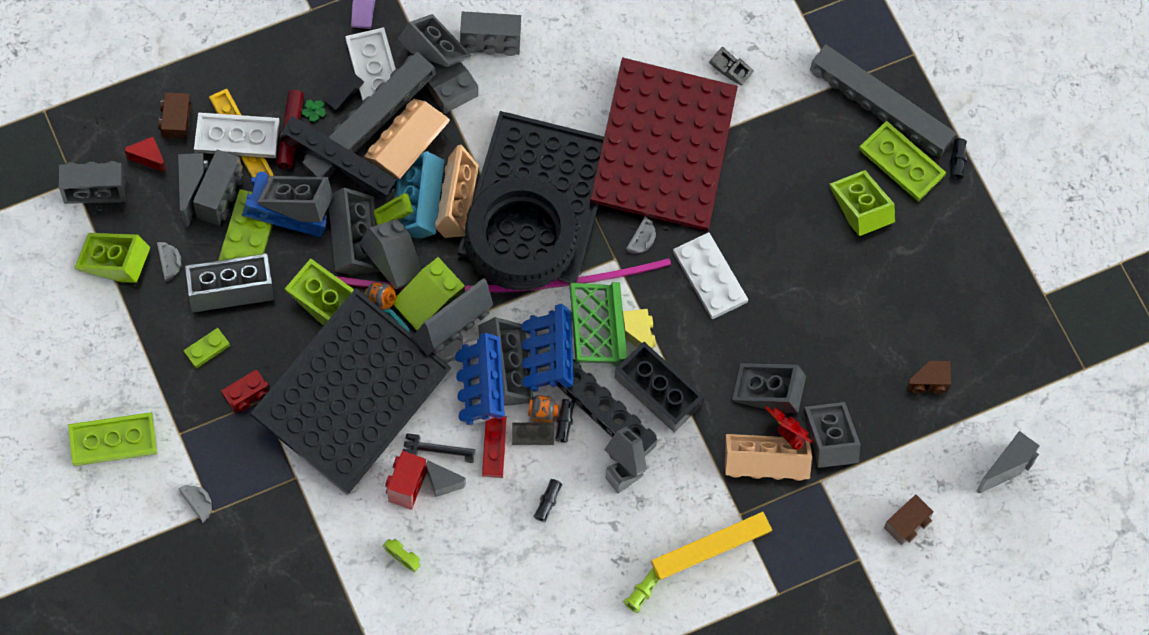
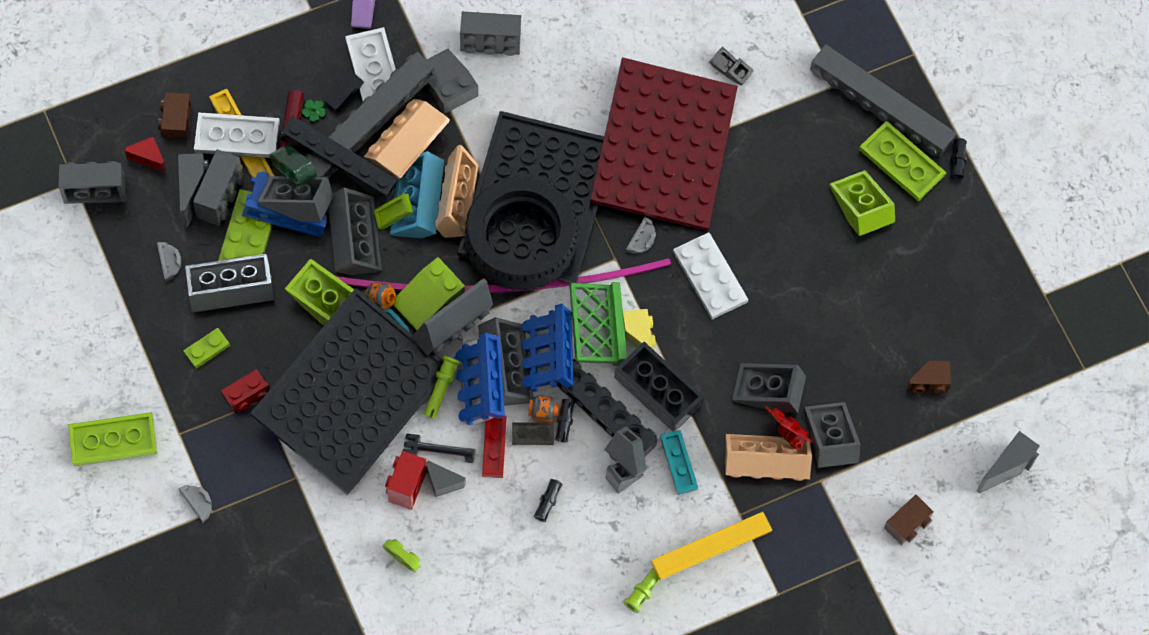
lime slope [74,233,150,283] -> none
dark grey slope [359,219,422,289] -> none
dark grey slope [398,14,472,67] -> none
none -> clear green beam [270,144,317,186]
none -> lime pin [423,355,461,419]
none -> teal plate [660,430,698,495]

